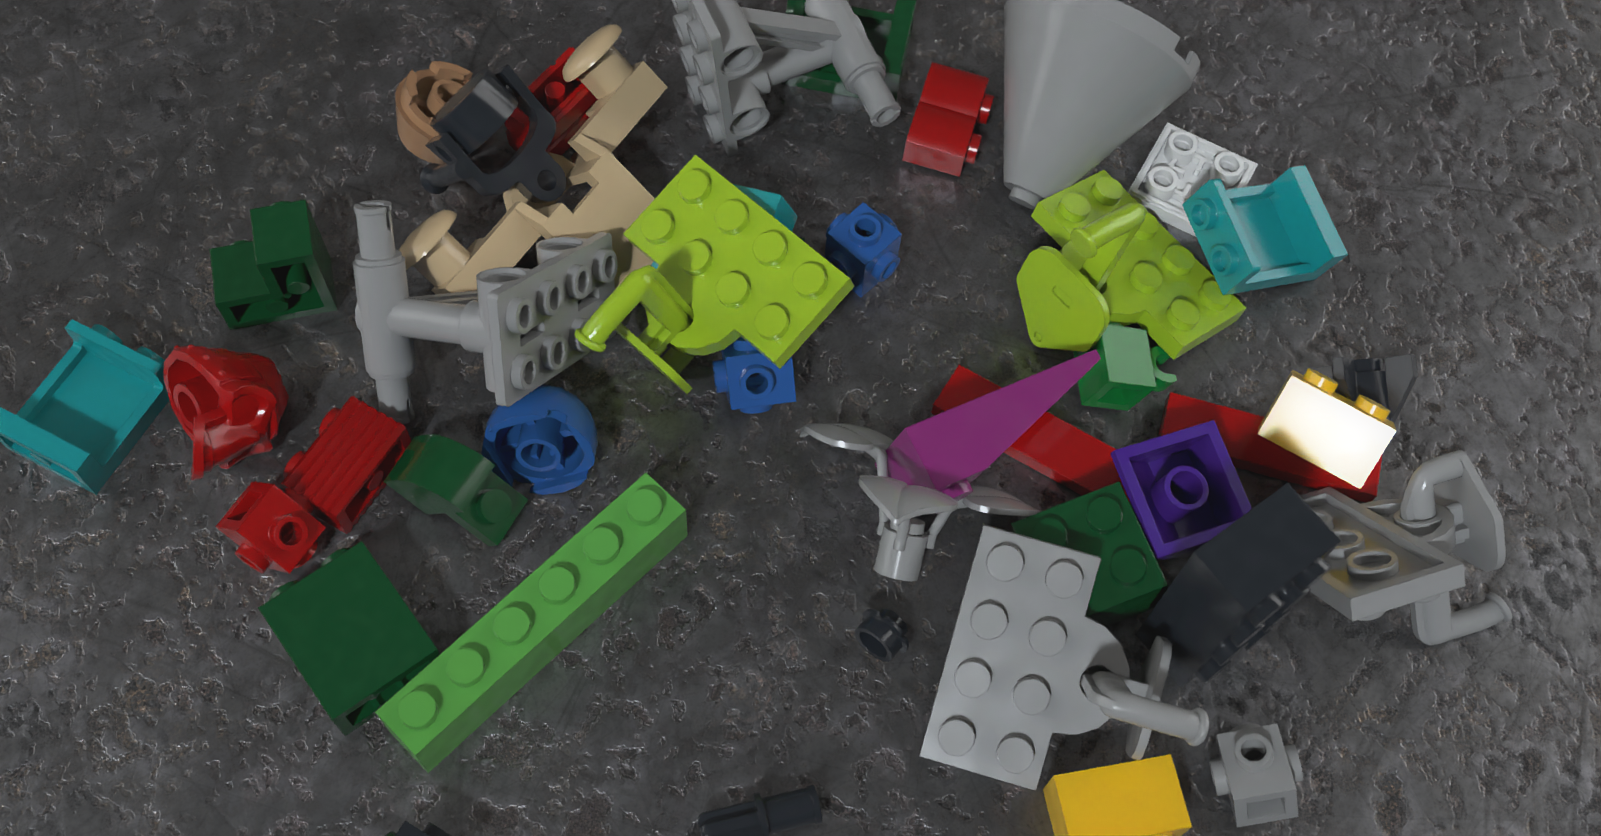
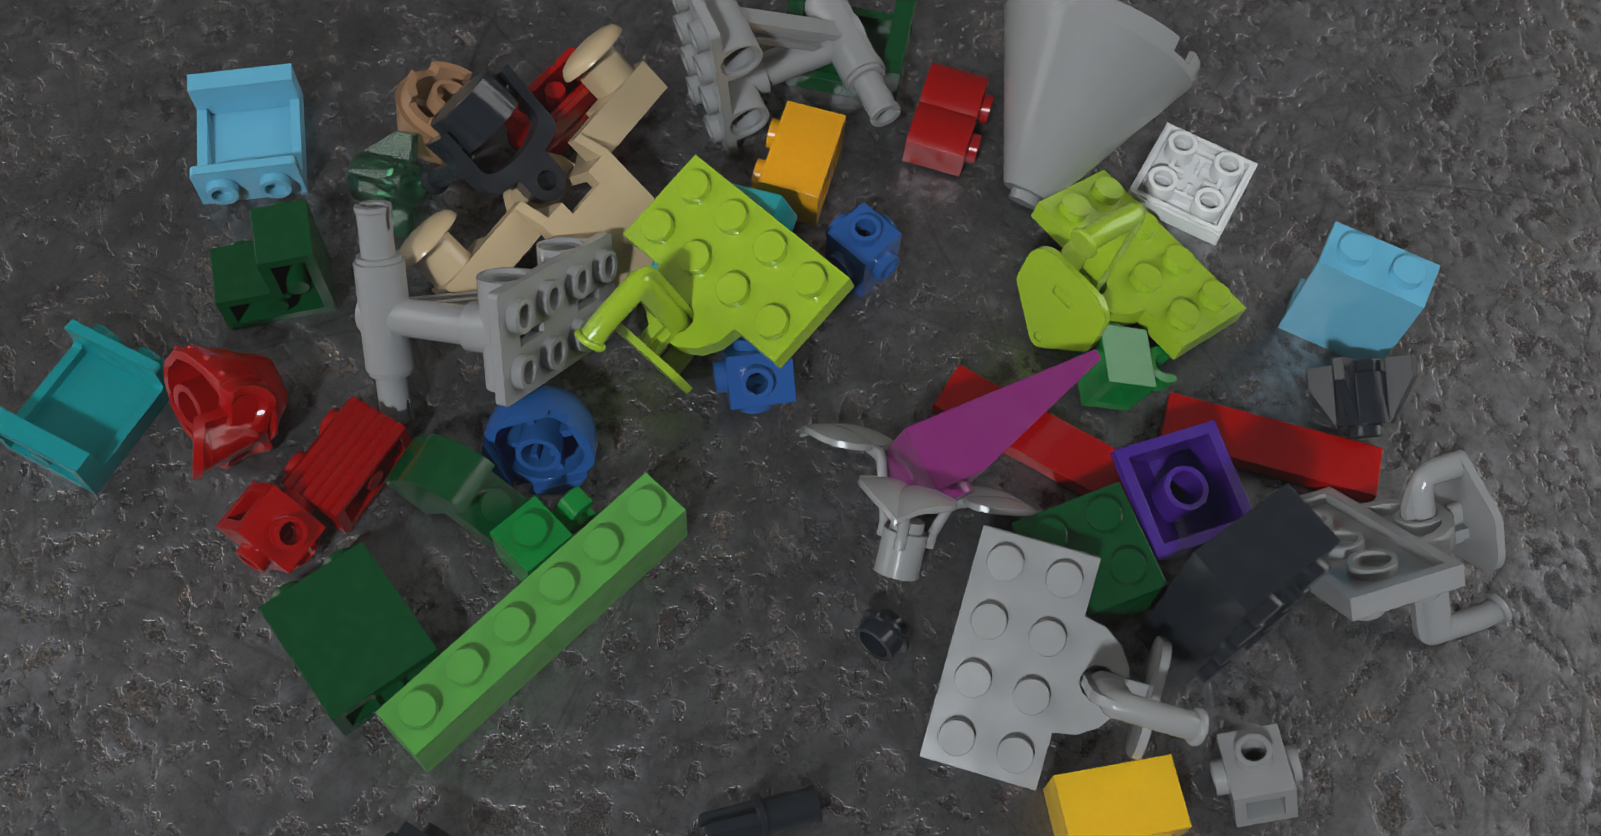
teal panel [1182,165,1348,295] -> none
brick [1258,368,1396,489] -> none
none -> medium azure panel [187,63,308,205]
none -> clear green brick [347,131,448,239]
none -> green brick [489,486,596,582]
none -> light orange brick [751,100,846,226]
none -> medium azure panel [1278,221,1441,361]

